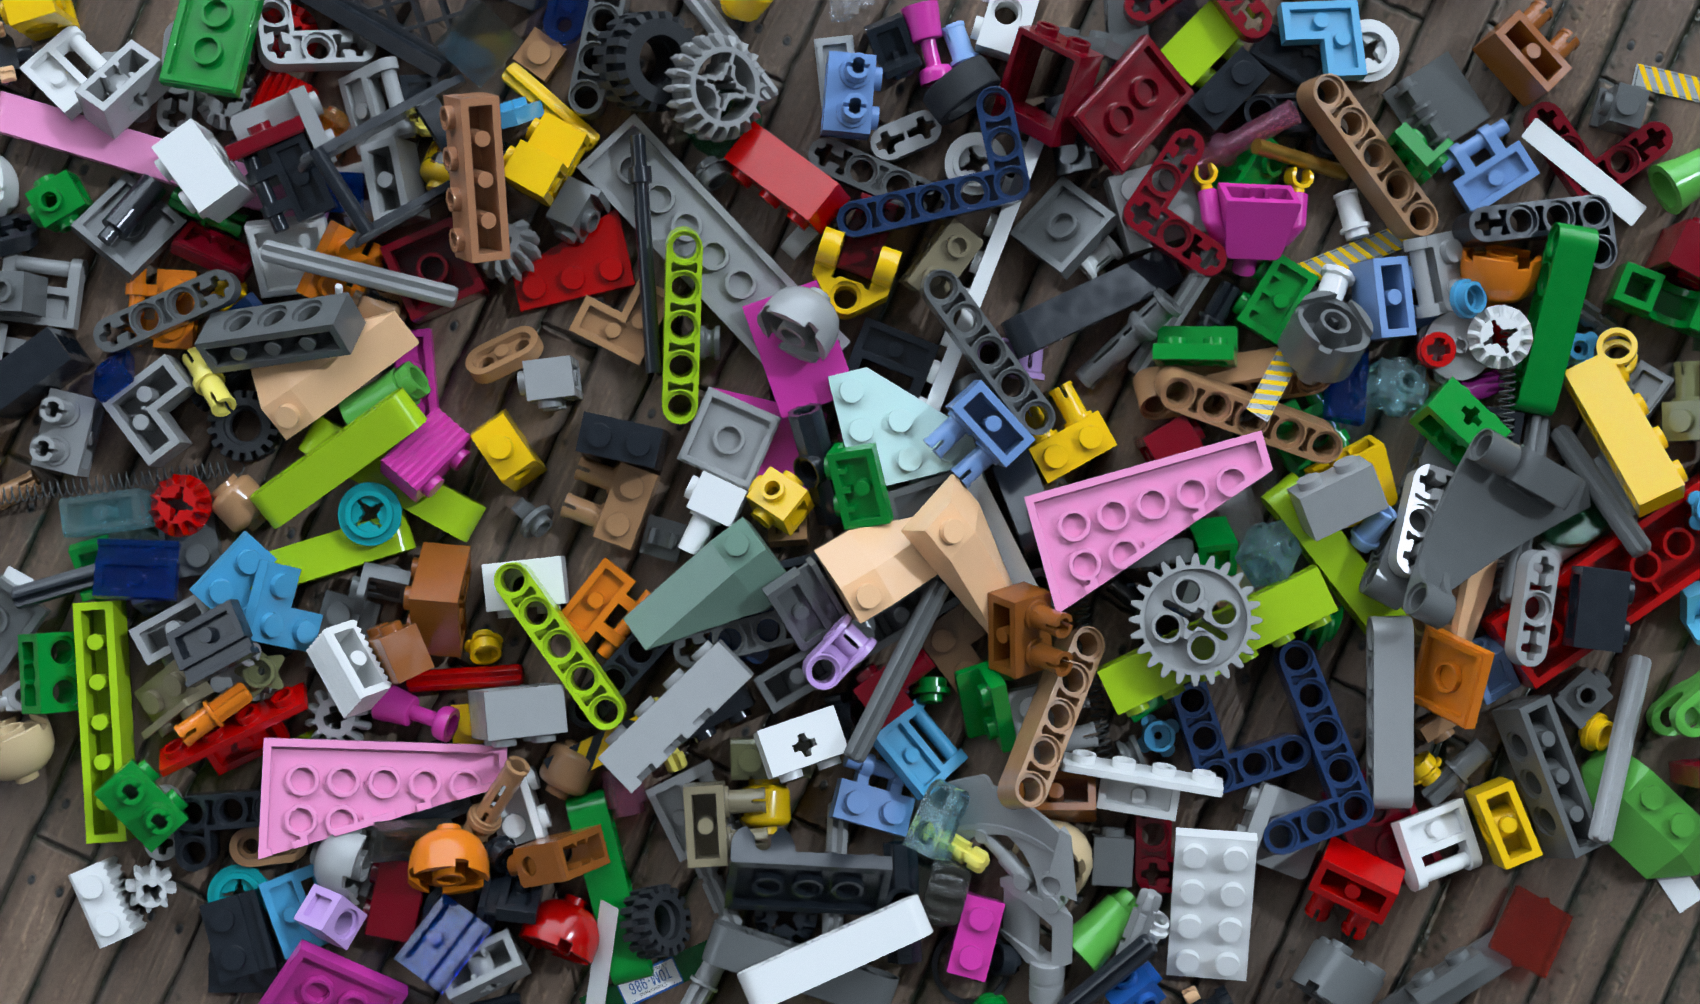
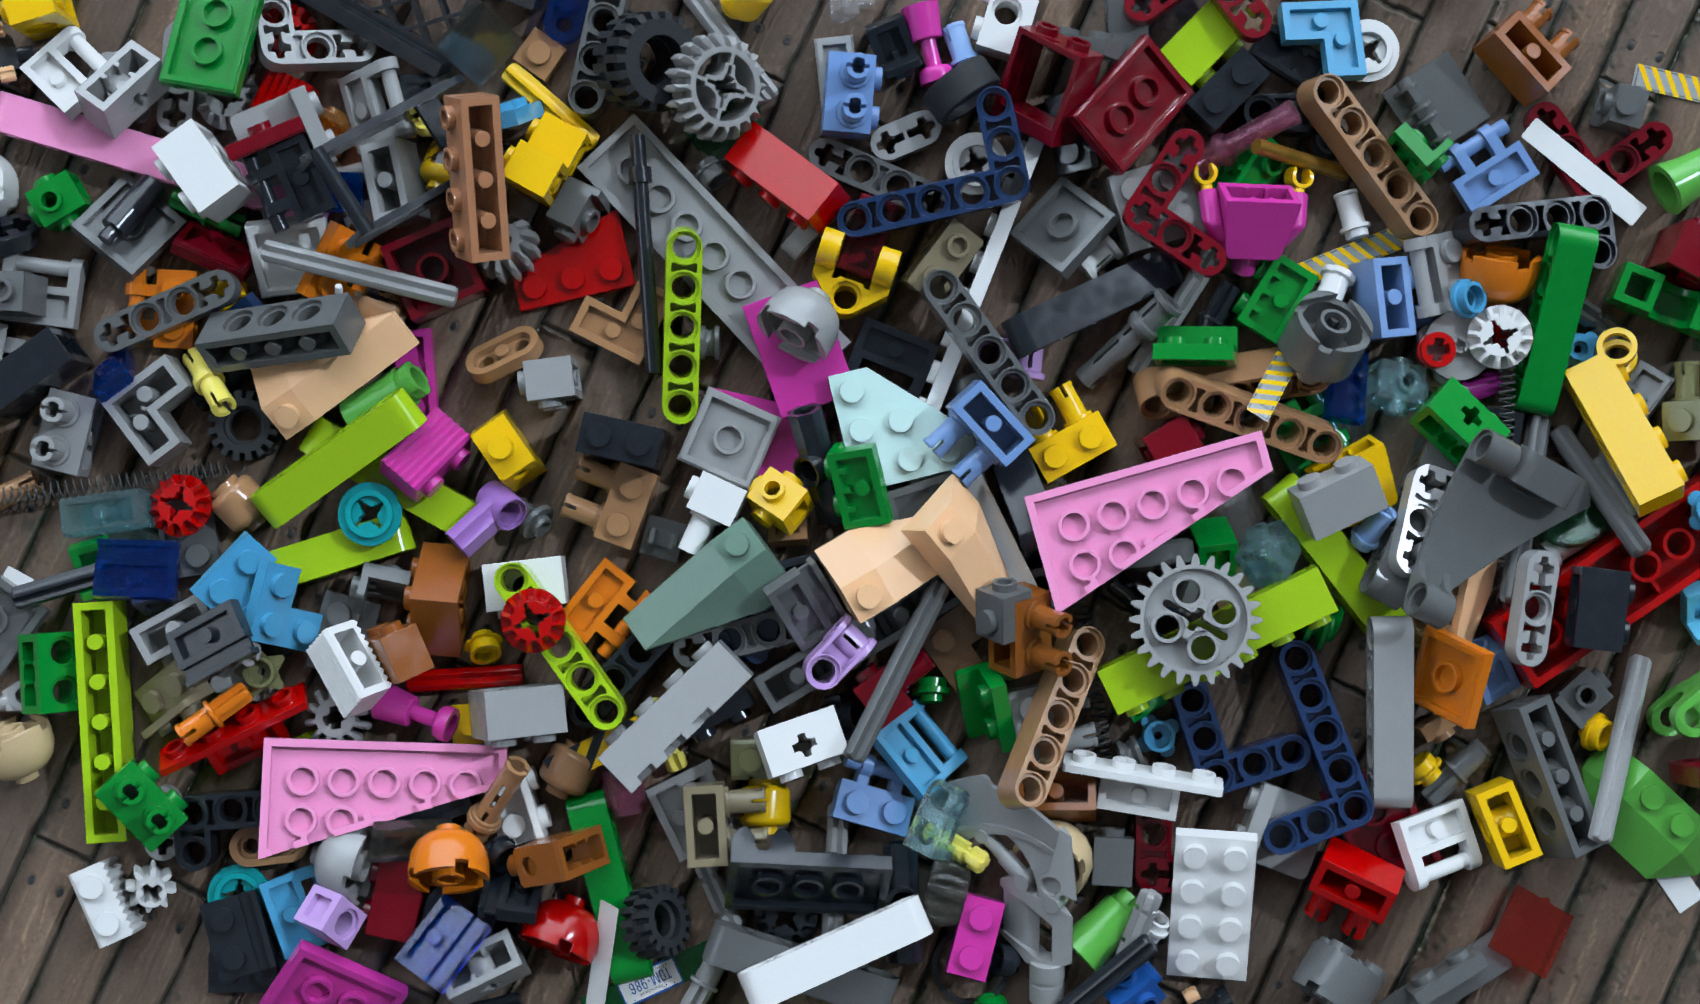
none -> medium lavender piece [445,480,527,558]
none -> red gear [500,588,566,653]
none -> dark grey bracket [975,577,1032,645]

